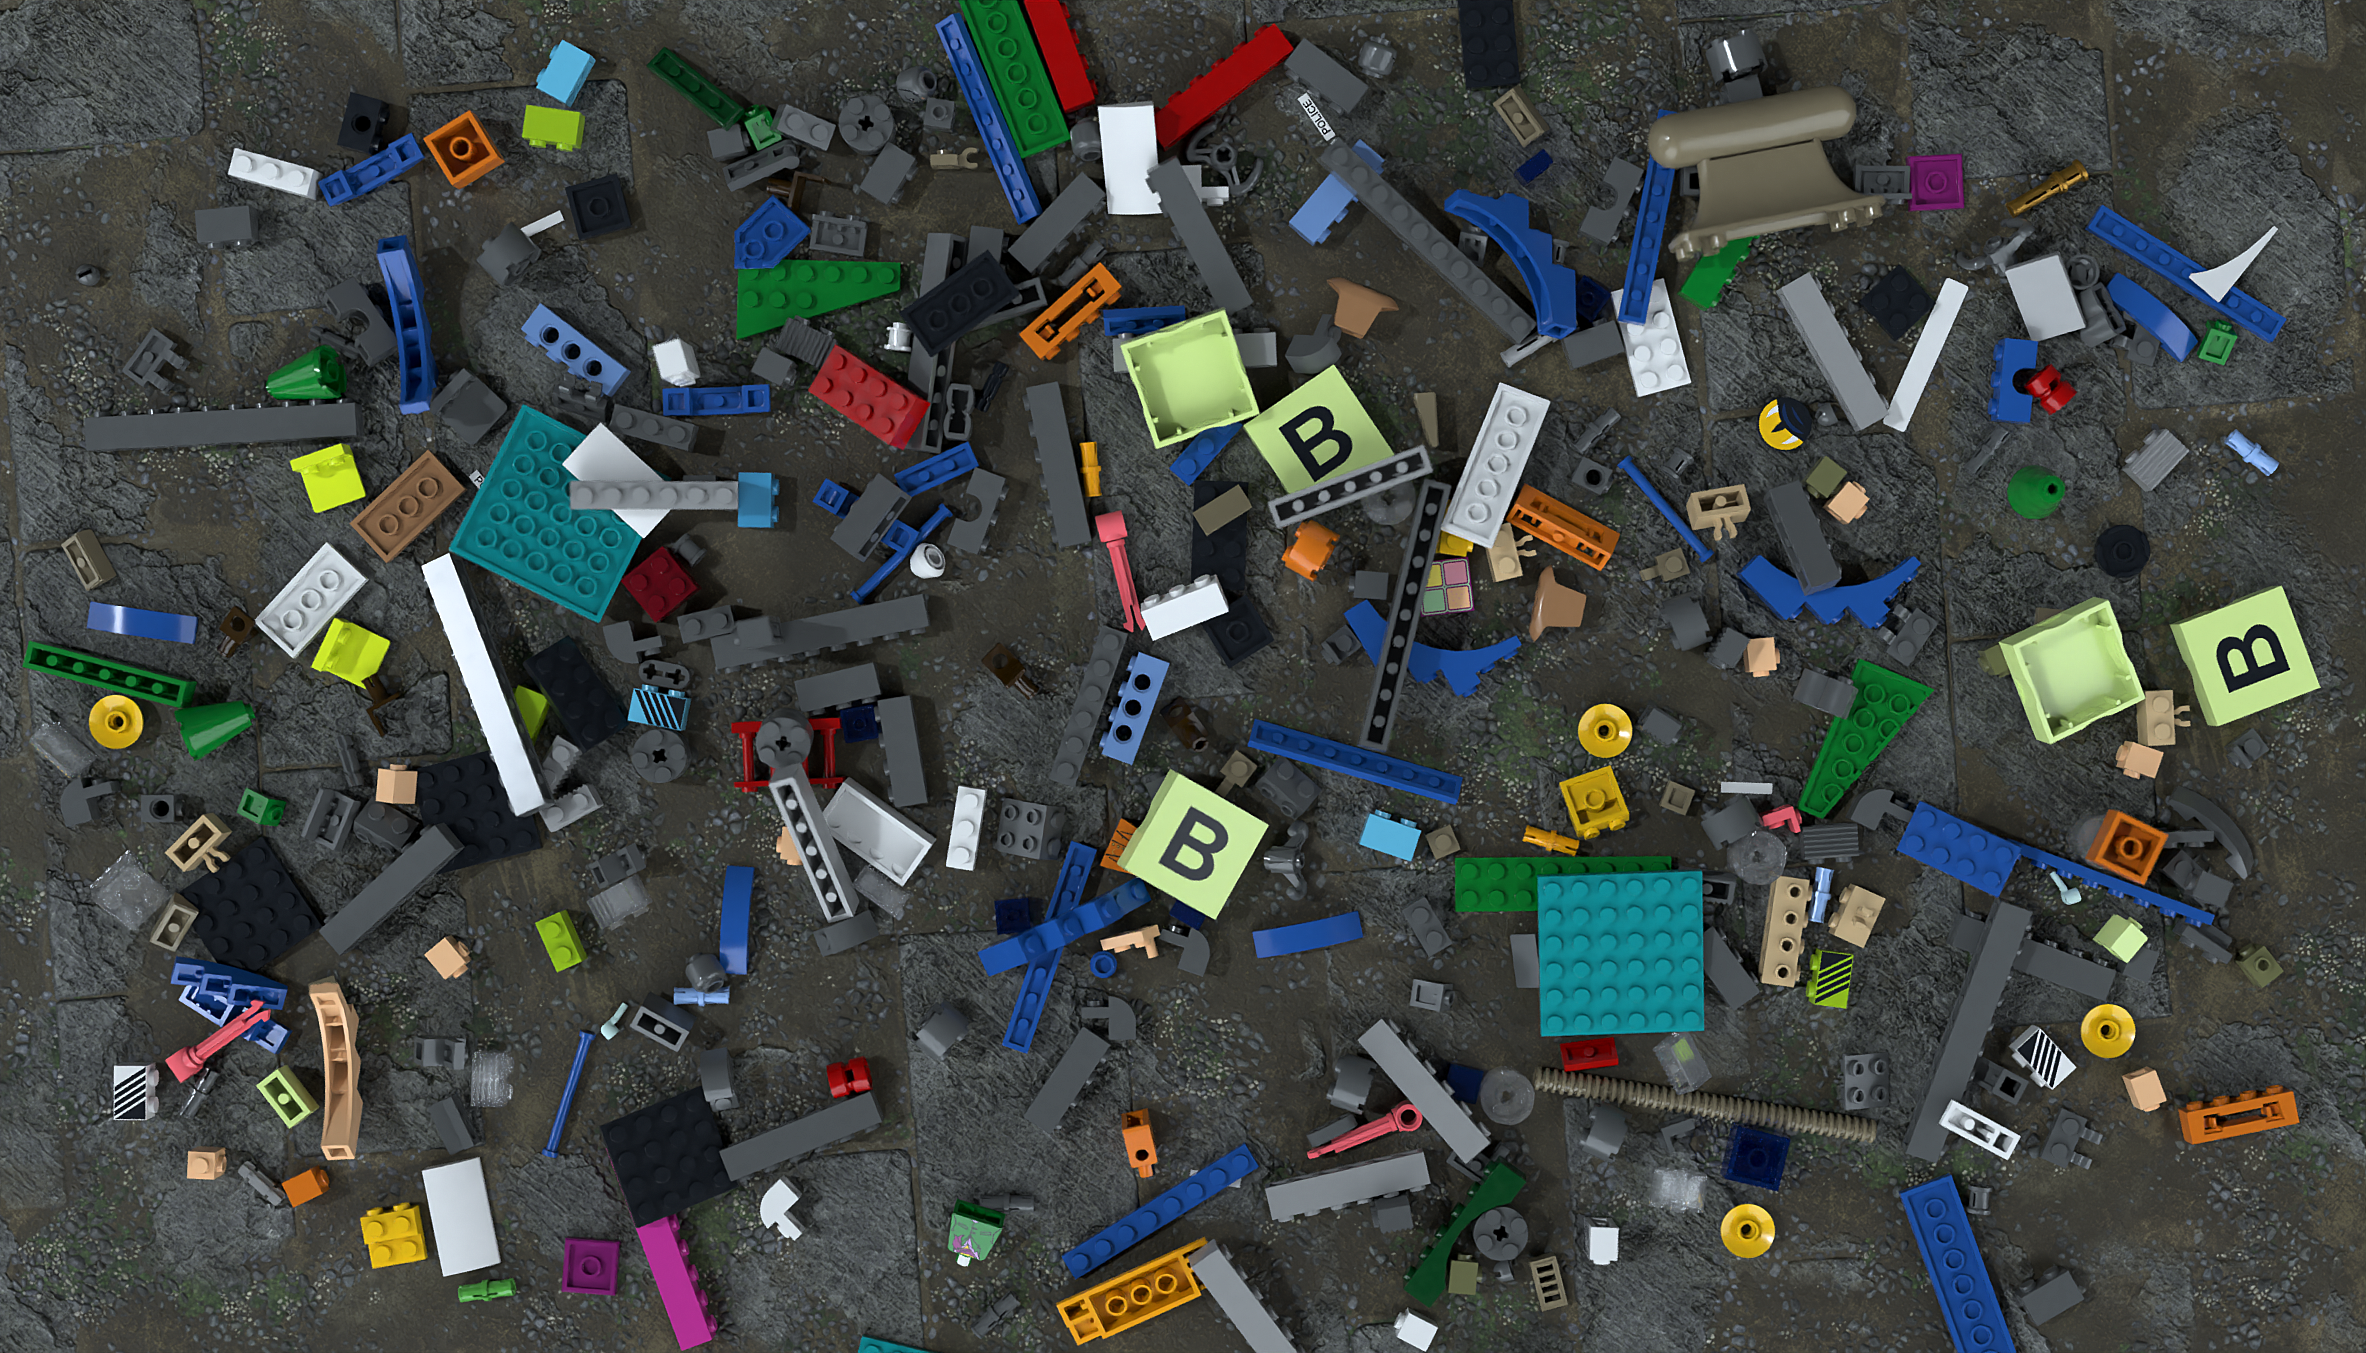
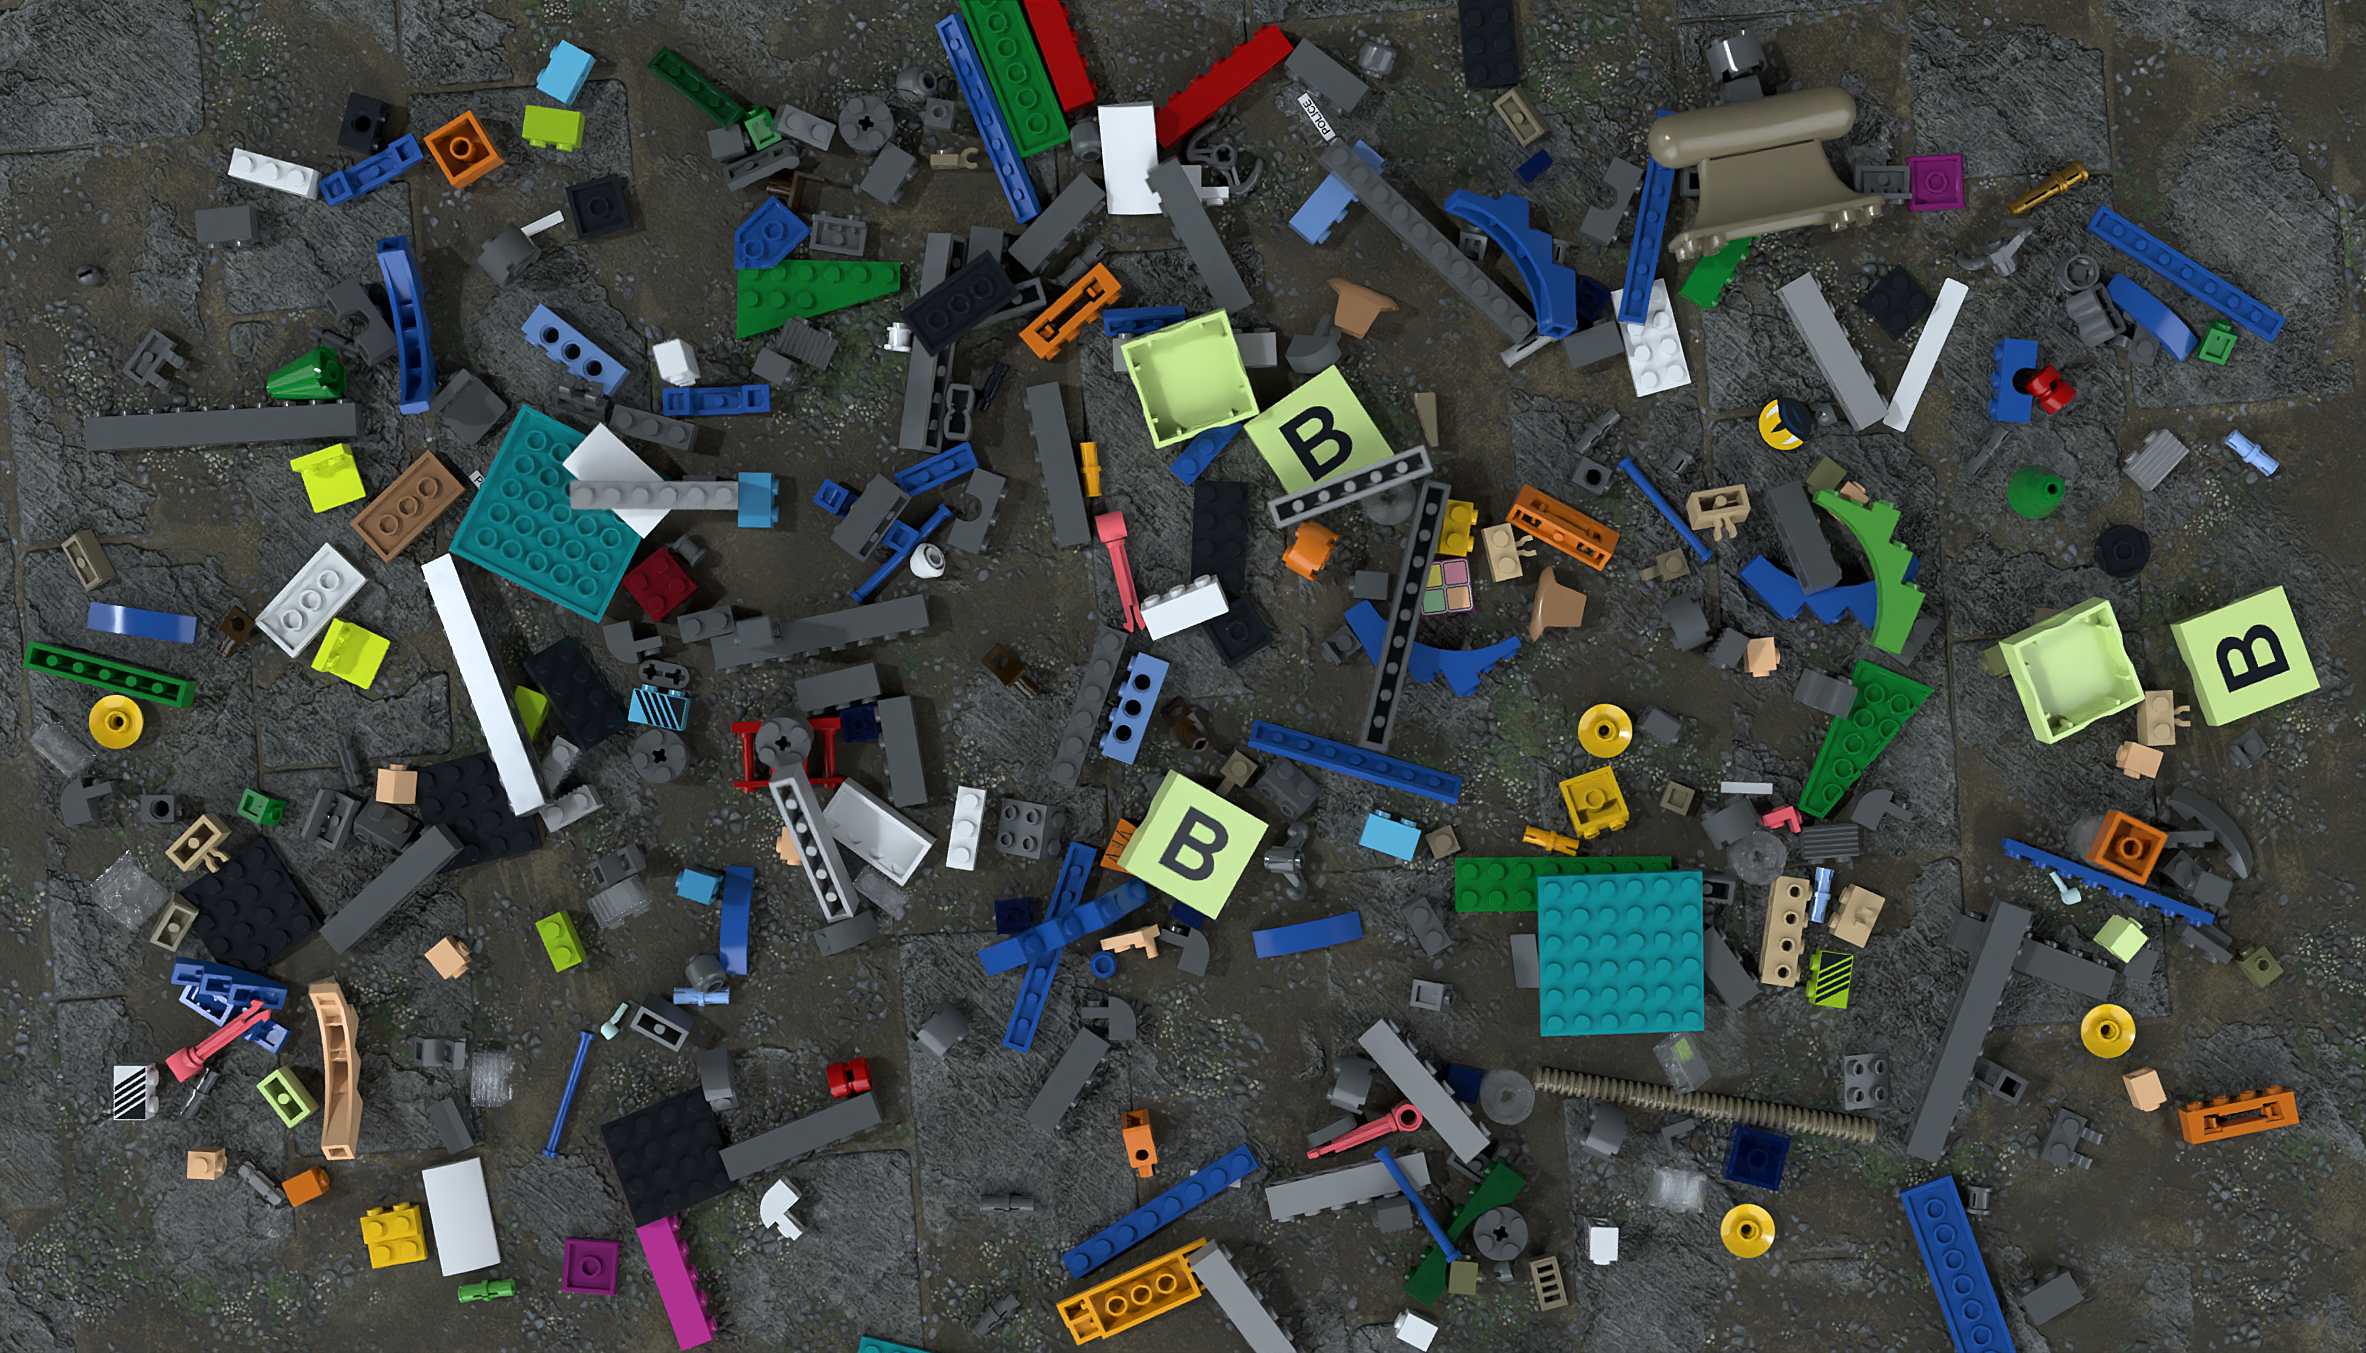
green cone [174,700,256,761] -> none
dark brown bracket [361,672,402,737] -> none
red brick [808,344,931,450] -> none
green torso [948,1199,1006,1266] -> none
dark tan slope [1193,484,1253,536] -> none
white plate [1441,383,1551,549] -> none
red plate [1560,1037,1618,1072] -> none
blue brick [1896,800,2022,897] -> none
white slope [1939,1099,2021,1160] -> none
light grey tile [2005,251,2086,341] -> none
brick [2009,1025,2076,1090] -> none
white sticker [2189,226,2278,303] -> none
none -> dark azure brick [675,865,725,905]
none -> blue bar [1374,1145,1462,1263]
none -> bright green arch [1812,488,1925,655]

